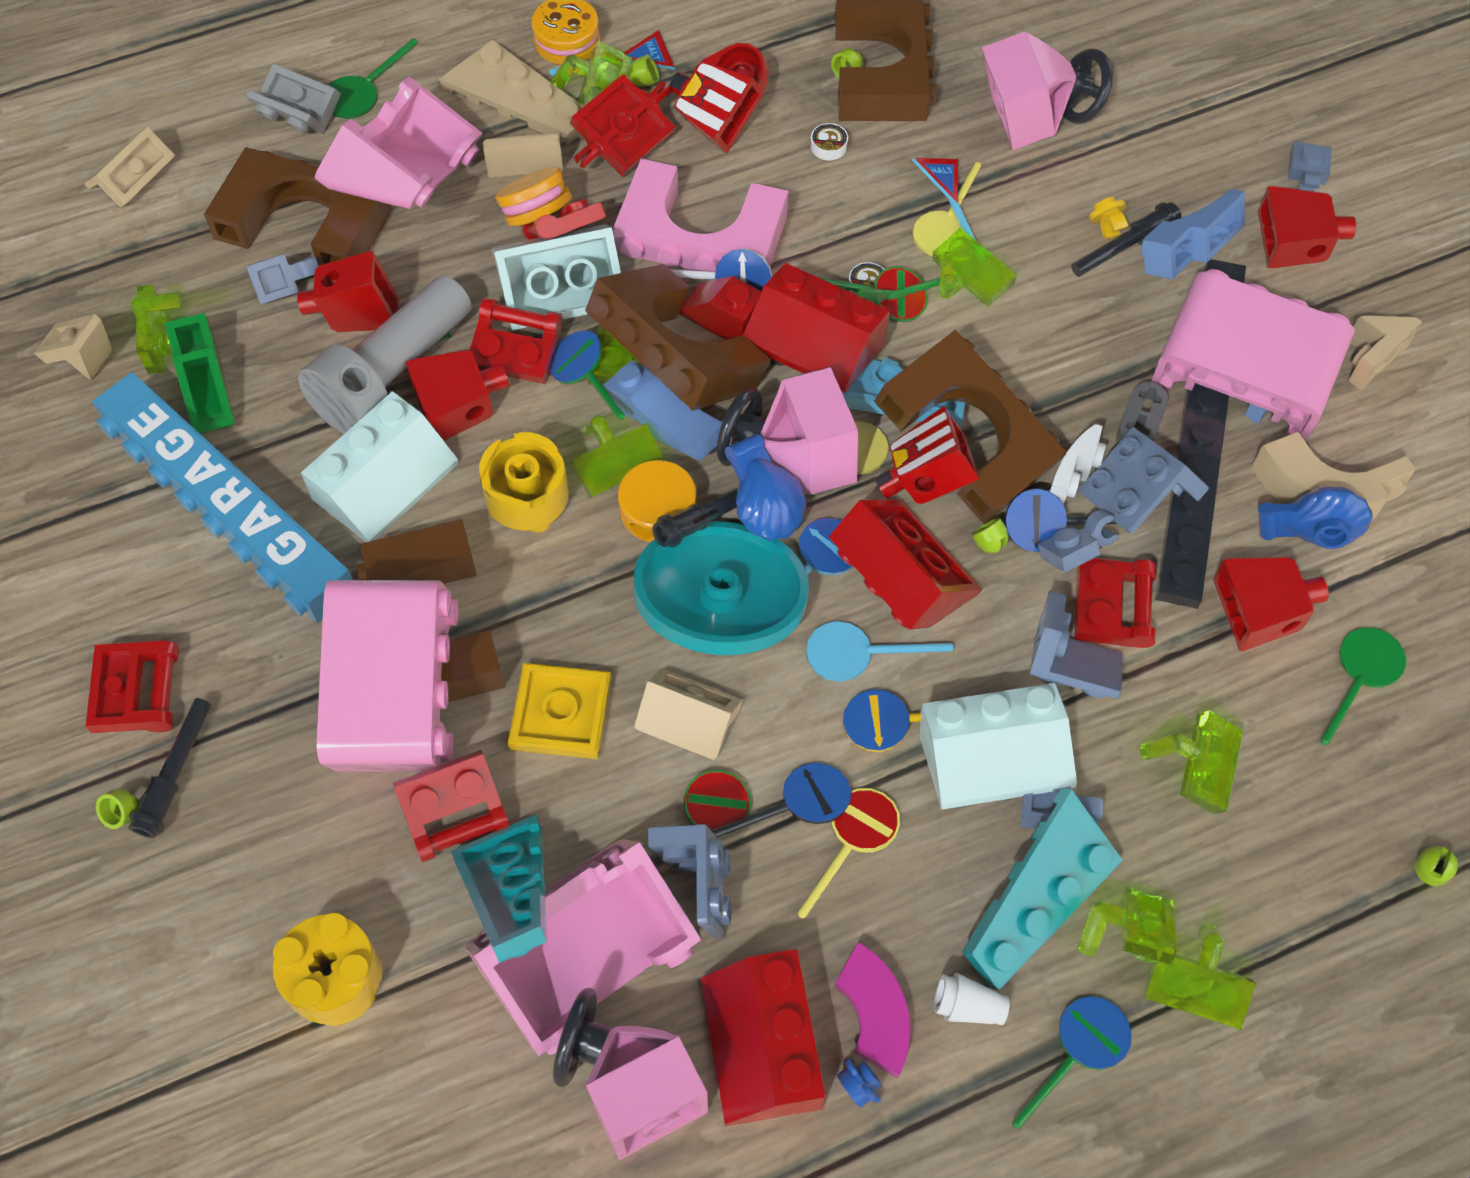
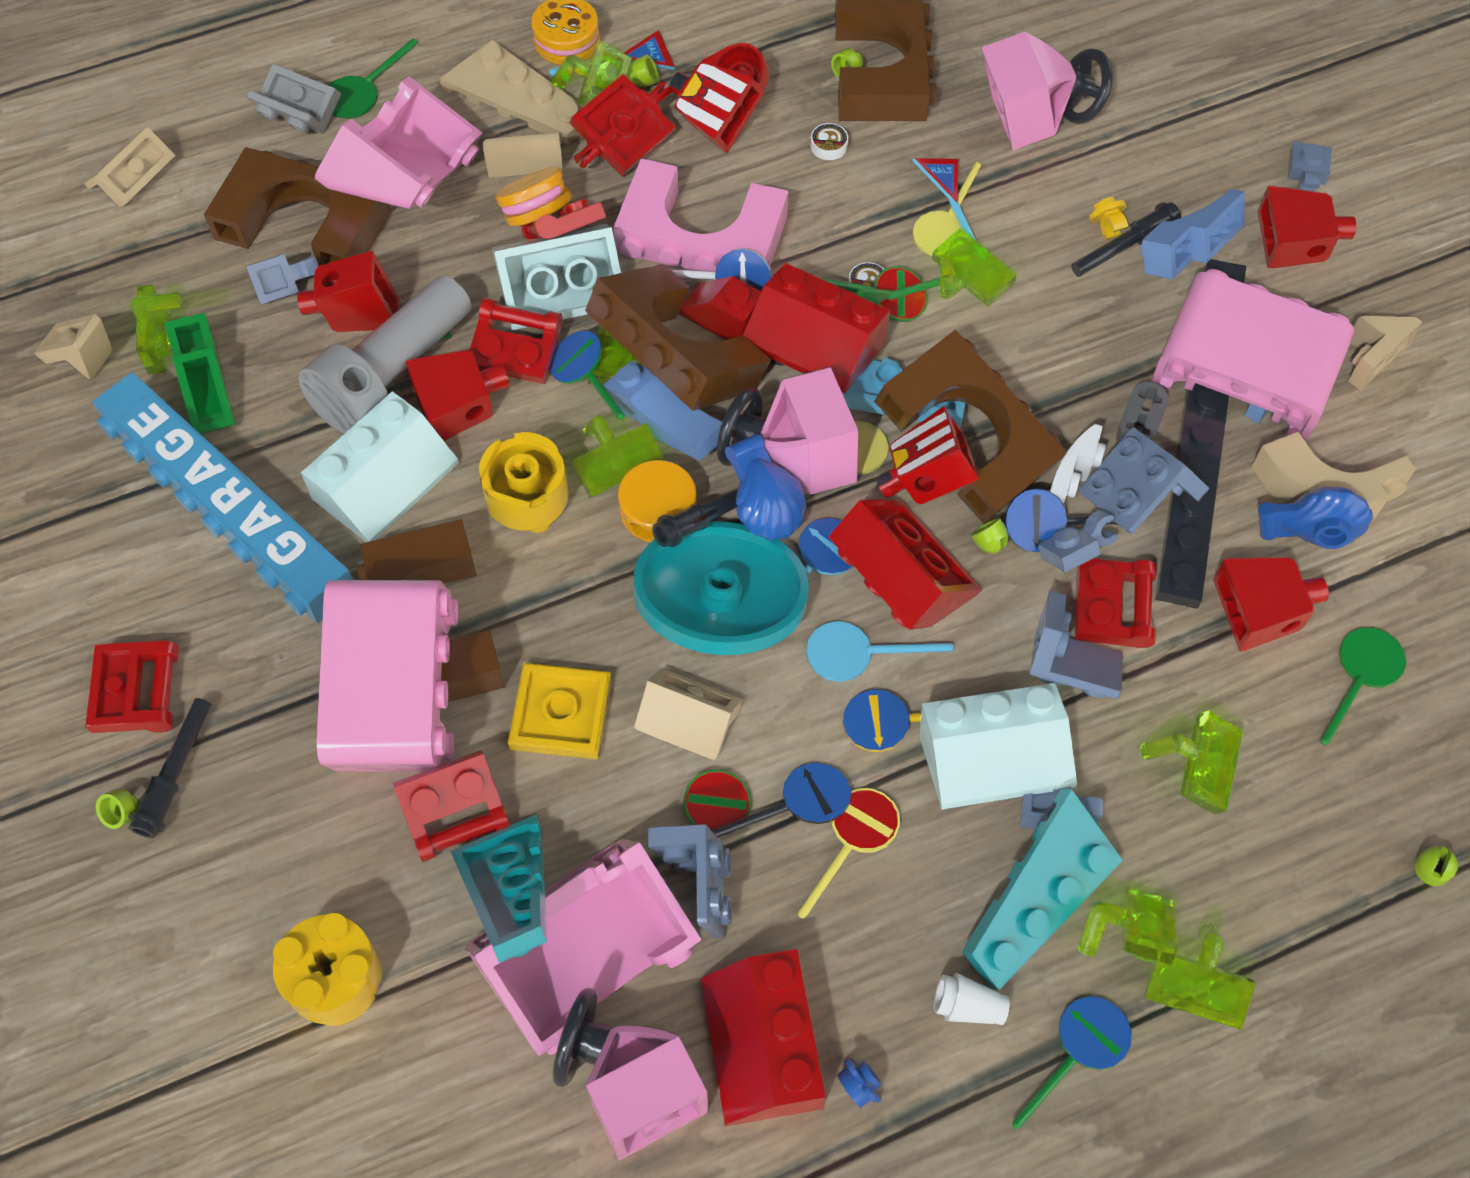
dark pink tile [834,942,910,1079] -> none

